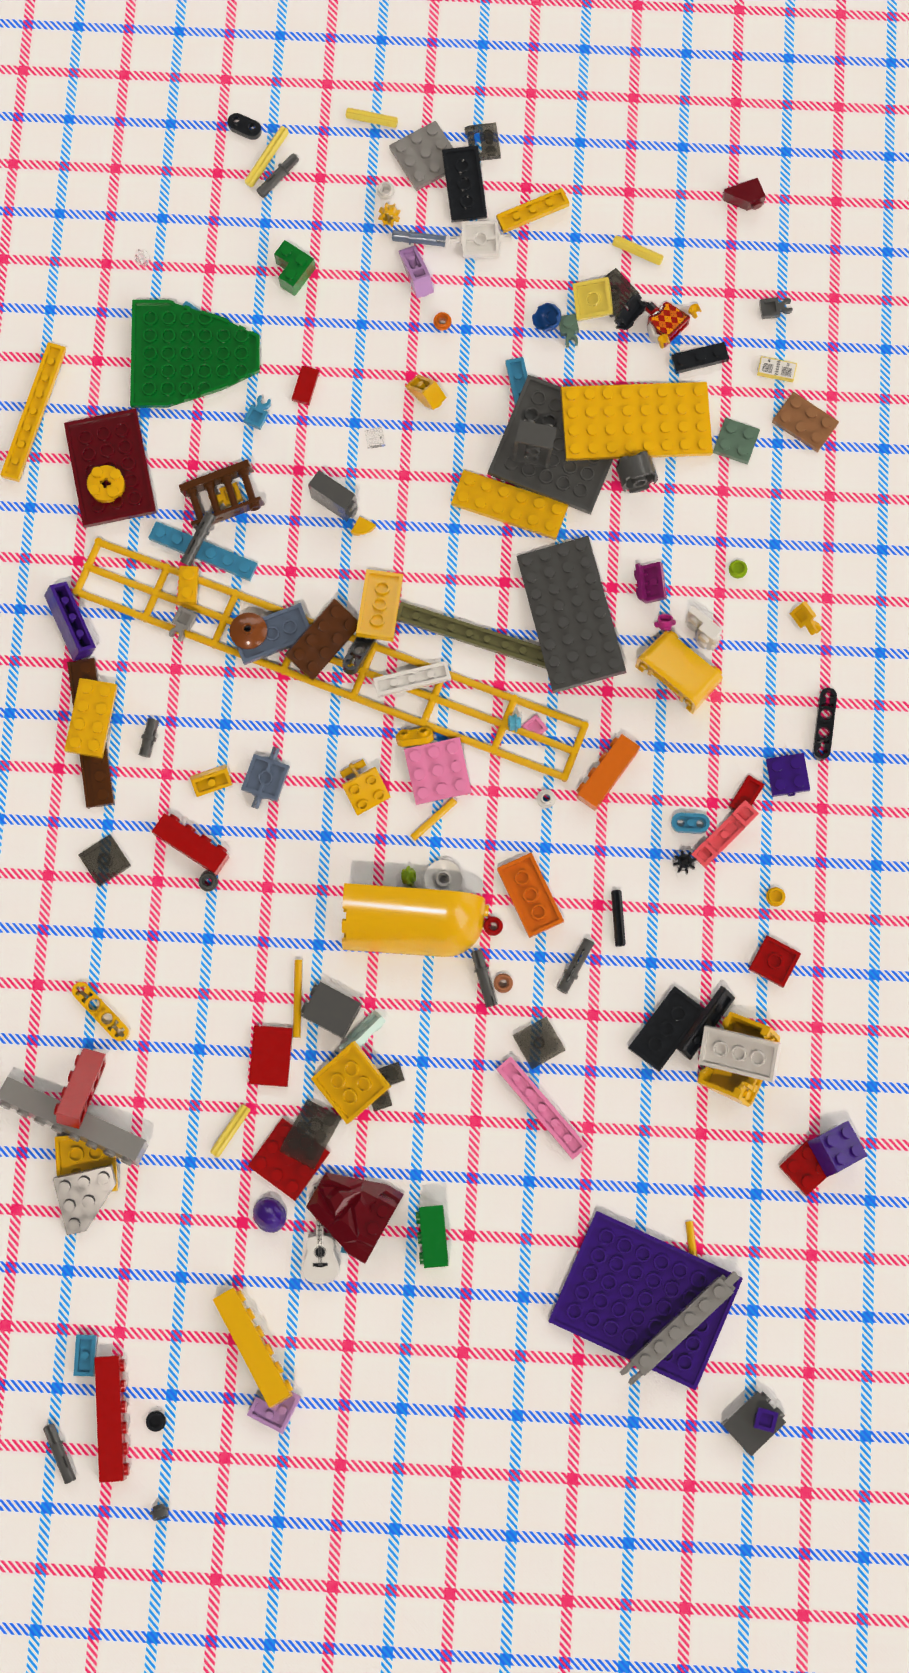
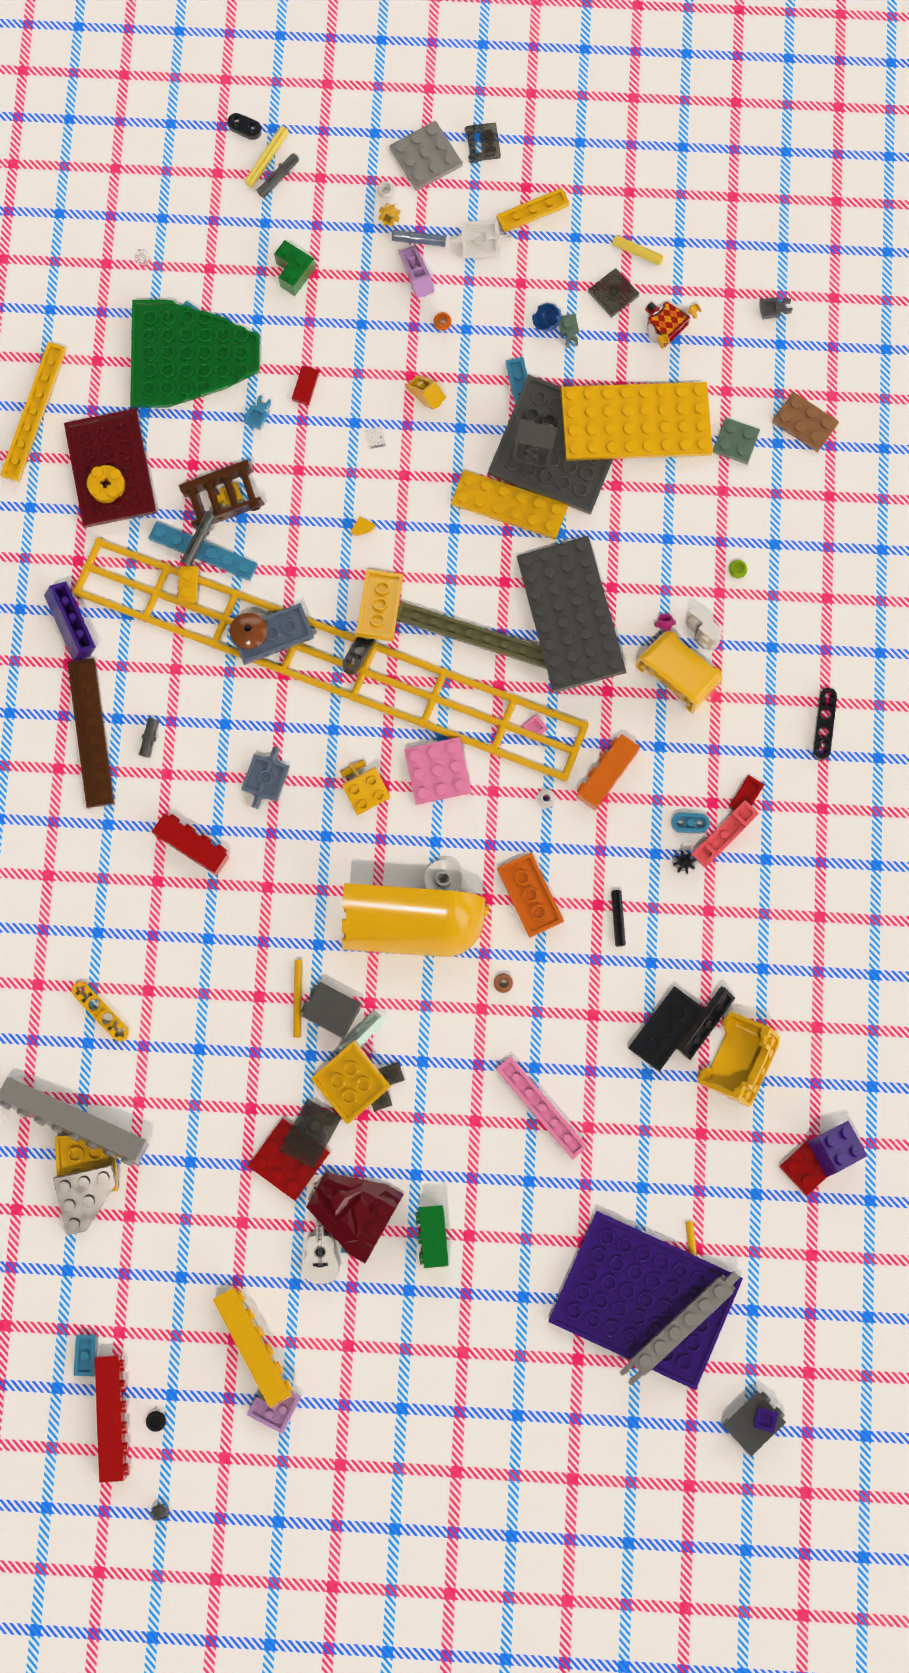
dark grey axle [43,1423,76,1484] -> none
brick [54,1048,106,1129] -> none
yellow plate [64,678,118,759] -> none
clear smoke plate [78,834,131,887] -> none
light grey plate [169,606,198,642] -> none
yellow slope [190,764,233,797] -> none
dark grey plate [199,872,218,892] -> none
light yellow axle [210,1104,250,1157] -> none
red tile [249,1025,293,1087] -> none
dark purple hat [253,1197,287,1233] -> none
reddish brown plate [284,599,358,680] -> none
dark grey brick [308,470,358,522] -> none
light yellow axle [345,108,398,128] -> none
white plate [373,661,451,698] -> none
yellow plate [395,727,434,747] -> none
lime plate [401,866,416,887] -> none
yellow bar [410,797,457,841] -> none
black tile [442,145,487,223] -> none
dark grey axle [471,950,498,1008] -> none
red plate [484,916,503,936] -> none
medium azure plate [508,713,521,732] -> none
clear smoke plate [512,1016,566,1070] -> none
dark grey pin [556,938,595,994] -> none
light yellow plate [572,277,614,321] -> none
black hinge [614,293,649,330] -> none
dark grey brick [616,451,658,493] -> none
magenta bracket [634,562,667,604] -> none
black plate [671,342,729,374] -> none
white plate [698,1025,781,1083] -> none
dark red slope [722,178,766,211] -> none
red plate [748,935,801,988] -> none
tile [757,356,797,383] -> none
dark purple plate [766,753,811,797] -> none
yellow plate [766,887,786,907] -> none
yellow plate [789,601,822,635] -> none

